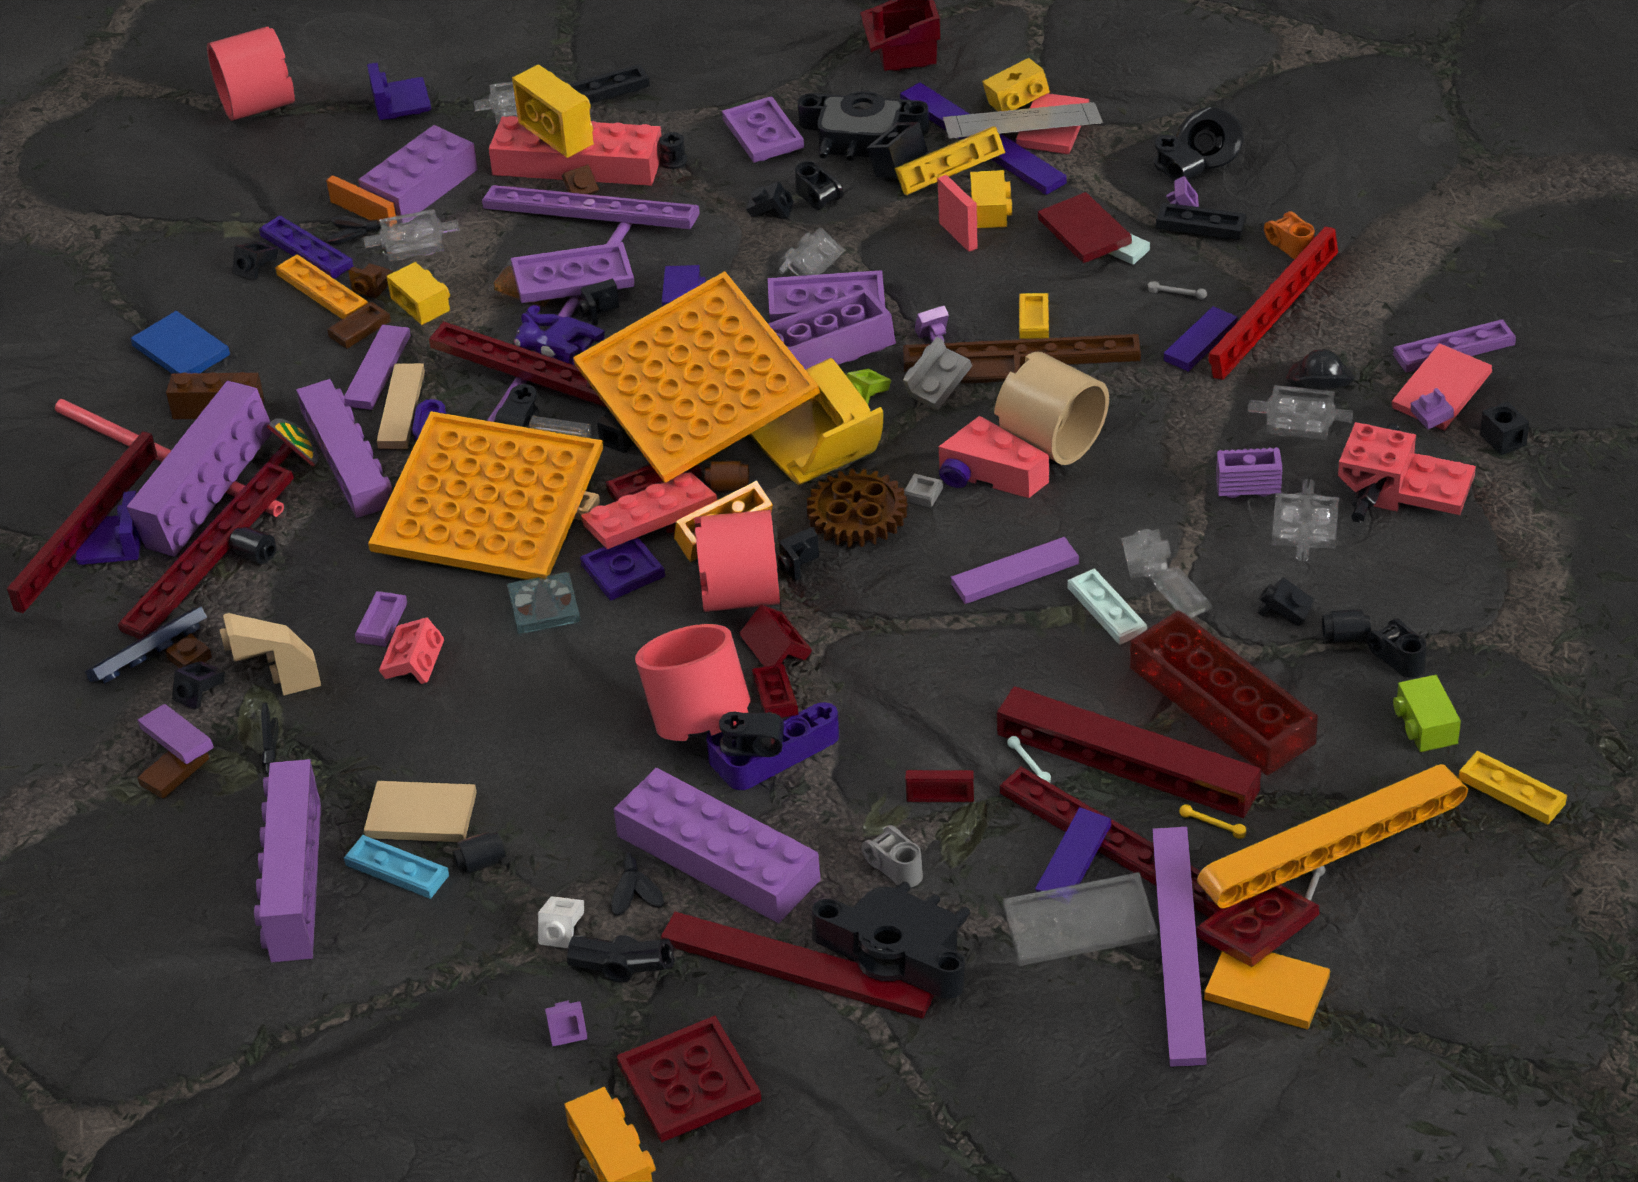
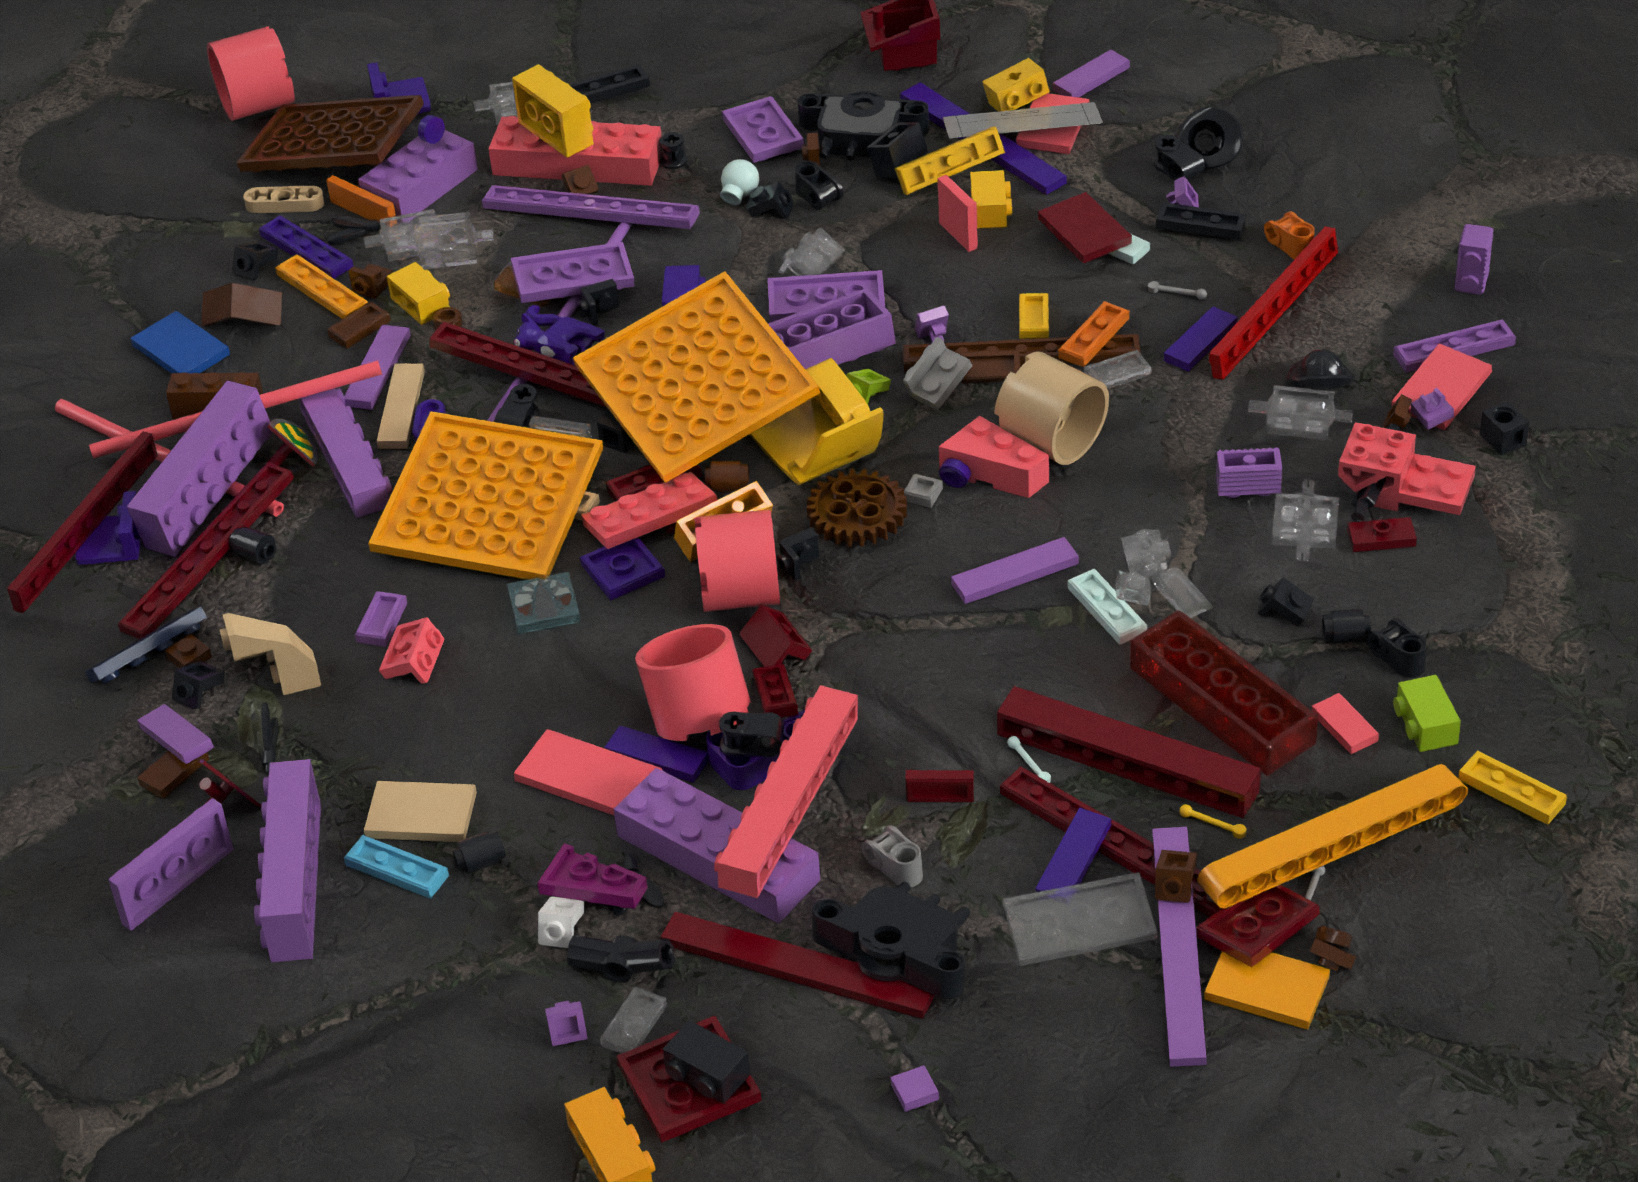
none -> coral piece [89,360,382,459]
none -> medium lavender plate [108,798,234,931]
none -> dark red shield [199,759,262,809]
none -> reddish brown panel [202,283,282,327]
none -> reddish brown plate [236,95,424,173]
none -> tan beam [243,186,324,213]
none -> clear plate [397,212,494,269]
none -> dark purple tile [418,115,445,144]
none -> reddish brown tile [433,307,463,330]
none -> coral tile [514,729,662,816]
none -> magenta wing [538,843,648,909]
none -> clear plate [600,987,667,1053]
none -> dark purple tile [604,725,709,783]
none -> black brick [663,1020,750,1104]
none -> coral brick [714,685,858,898]
none -> light aqua piece [720,159,759,205]
none -> reddish brown plate [802,133,820,167]
none -> medium lavender tile [891,1065,939,1112]
none -> medium lavender tile [1053,50,1130,97]
none -> orange tile [1058,301,1130,367]
none -> clear plate [1084,350,1151,389]
none -> clear plate [1115,571,1151,606]
none -> reddish brown bracket [1155,850,1197,903]
none -> reddish brown plate [1310,938,1357,971]
none -> coral tile [1311,693,1379,754]
none -> reddish brown tile [1315,925,1352,948]
none -> dark red plate [1347,517,1417,552]
none -> reddish brown plate [1382,394,1412,430]
none -> medium lavender brick [1455,224,1494,295]

